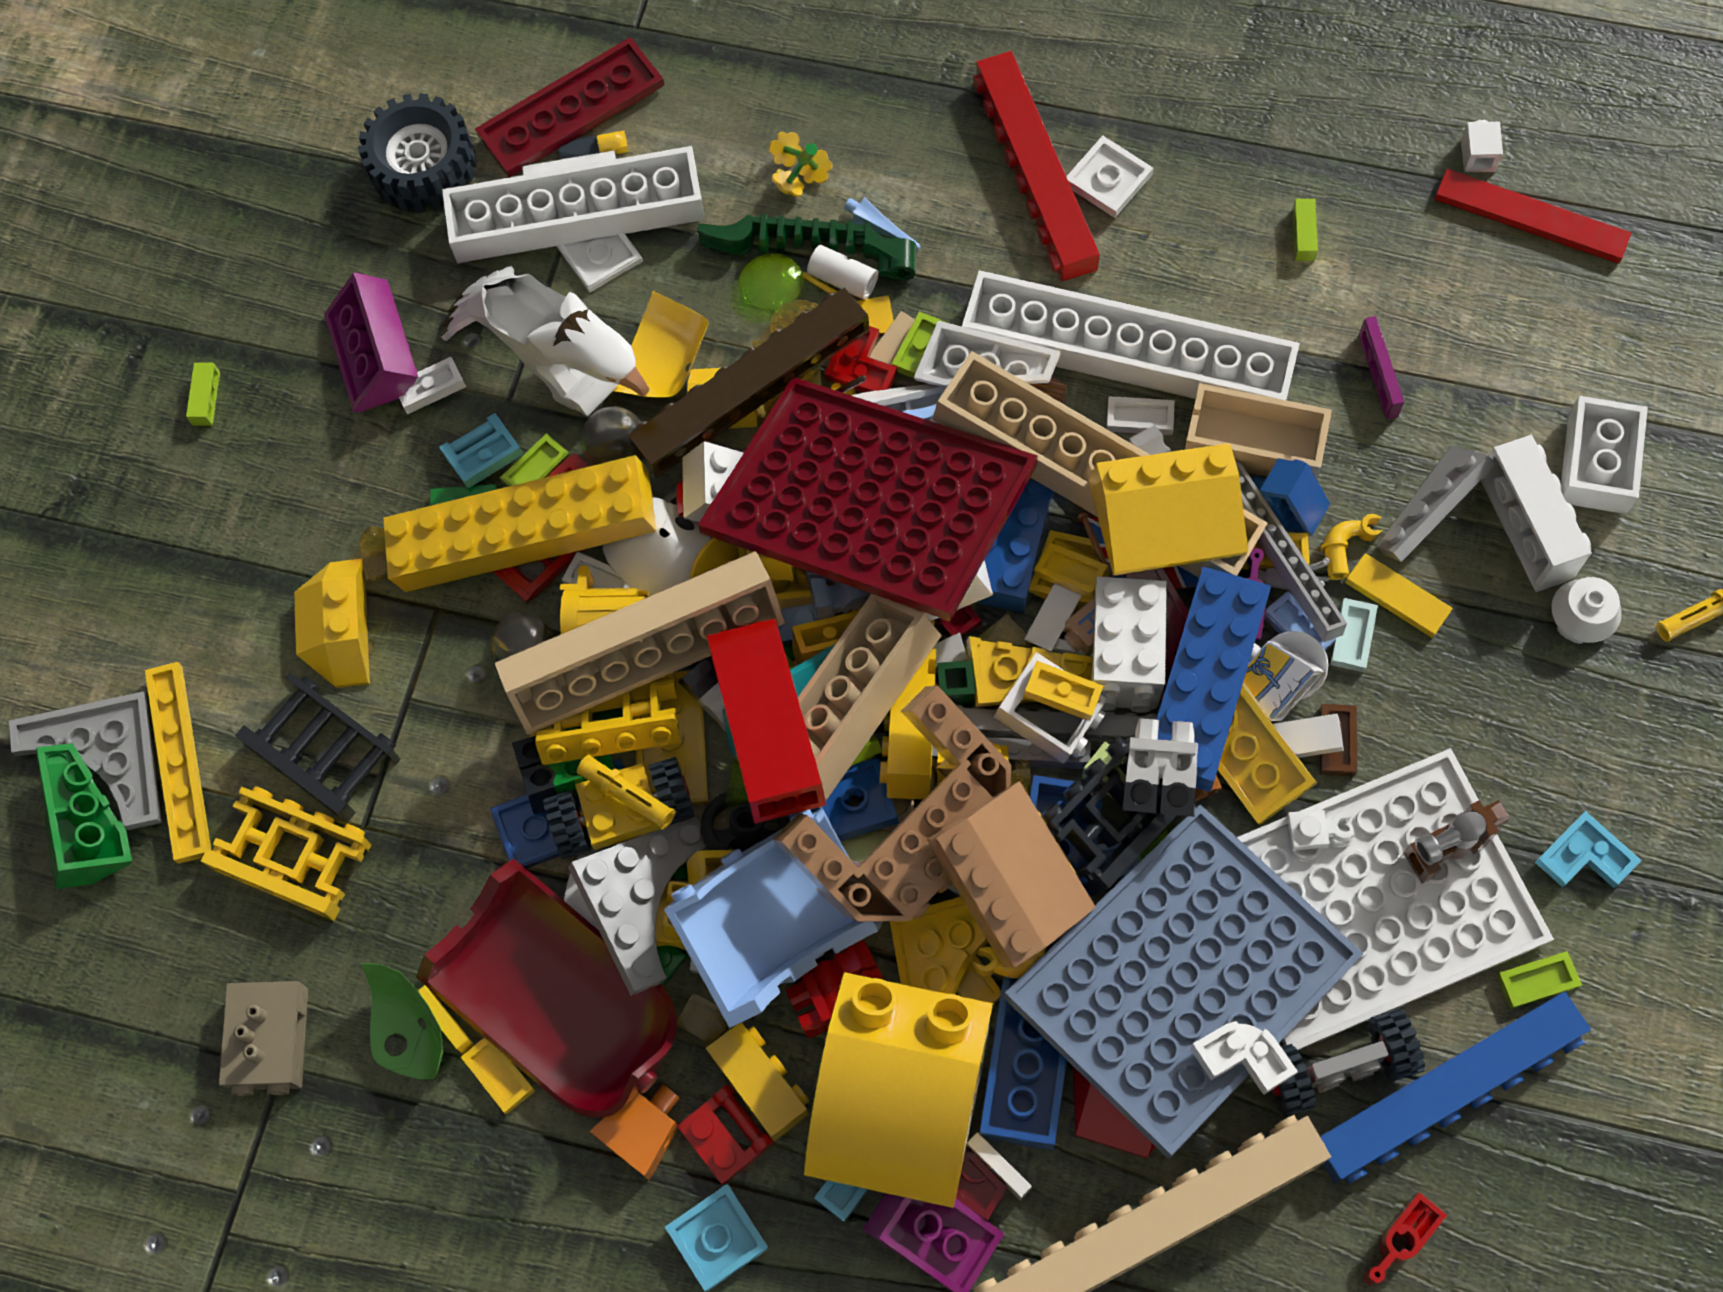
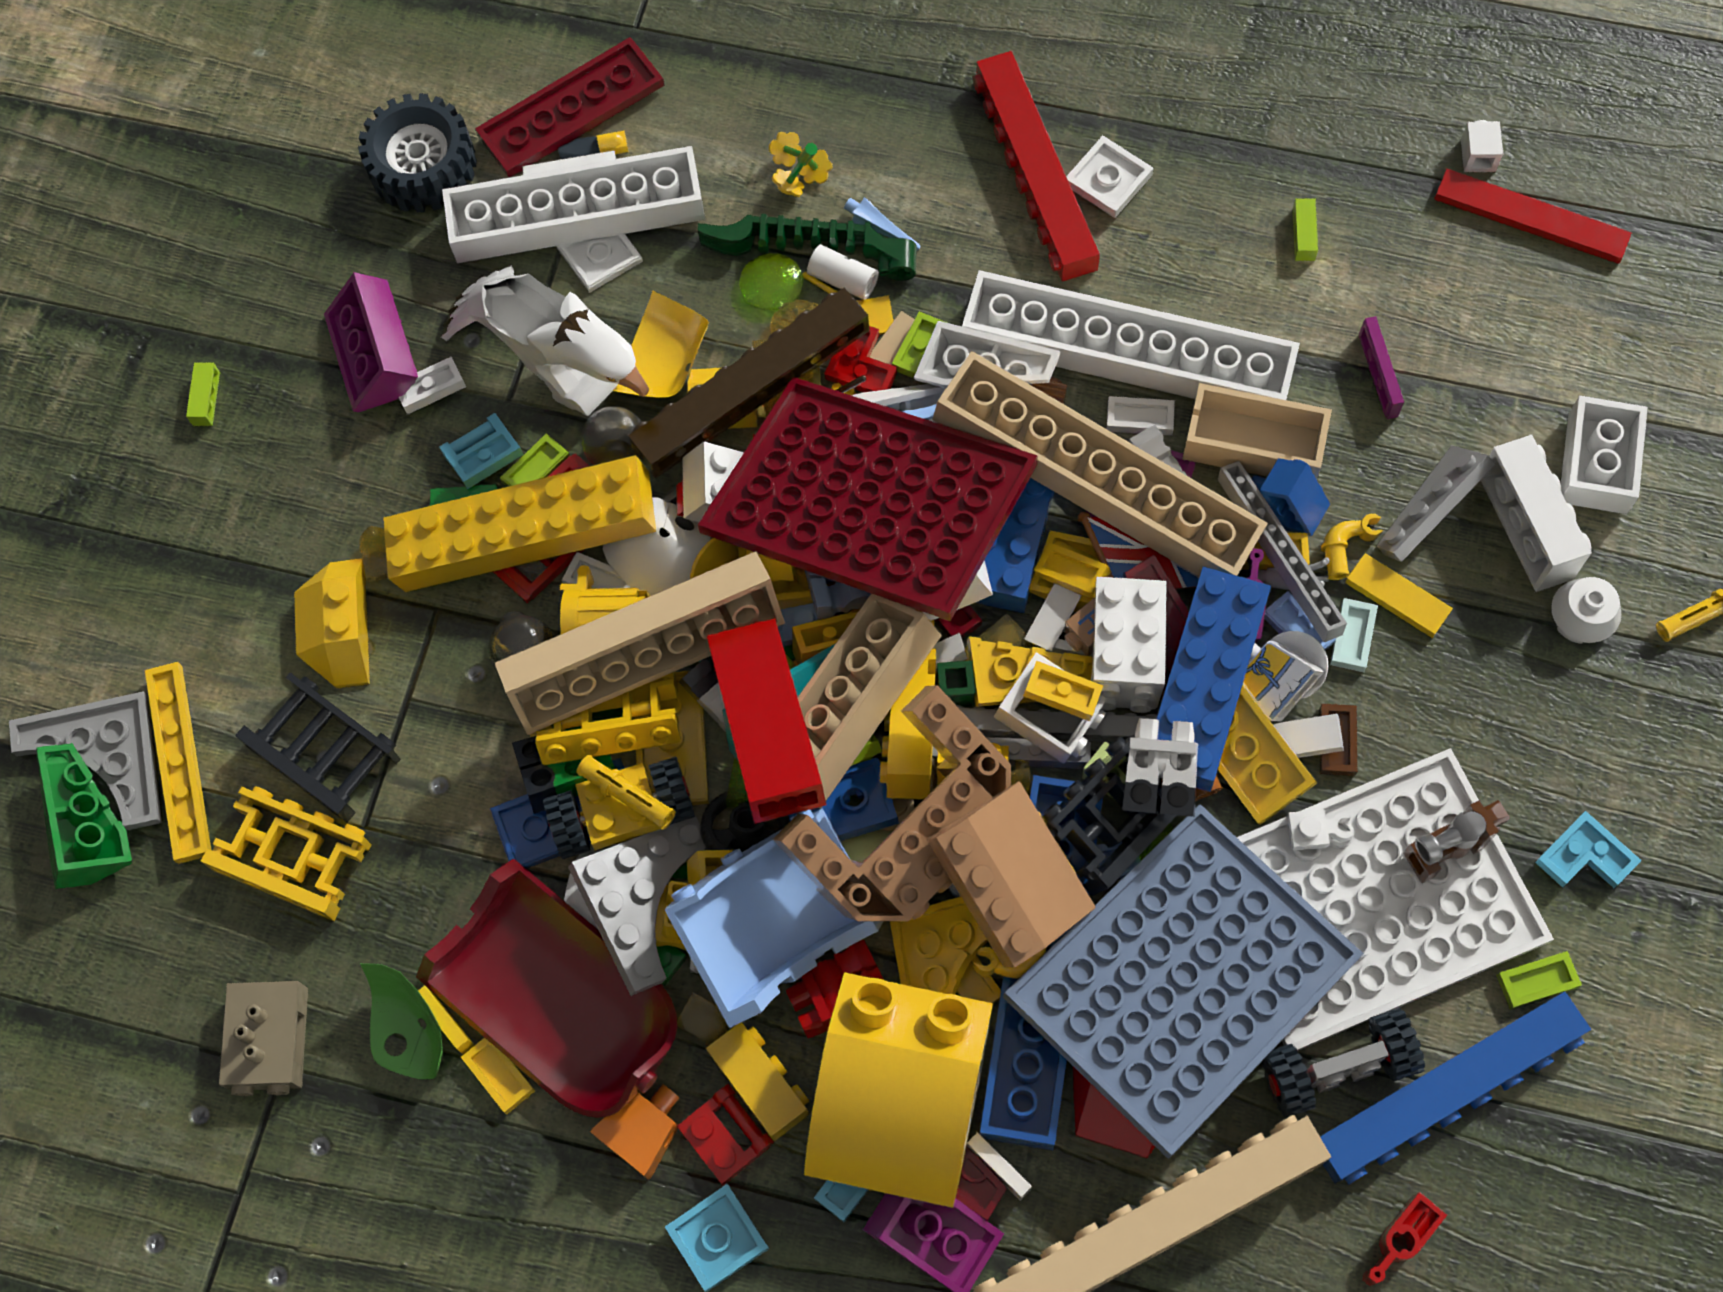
yellow slope [1088,443,1248,575] -> none
white plate [1190,1021,1298,1094] -> none

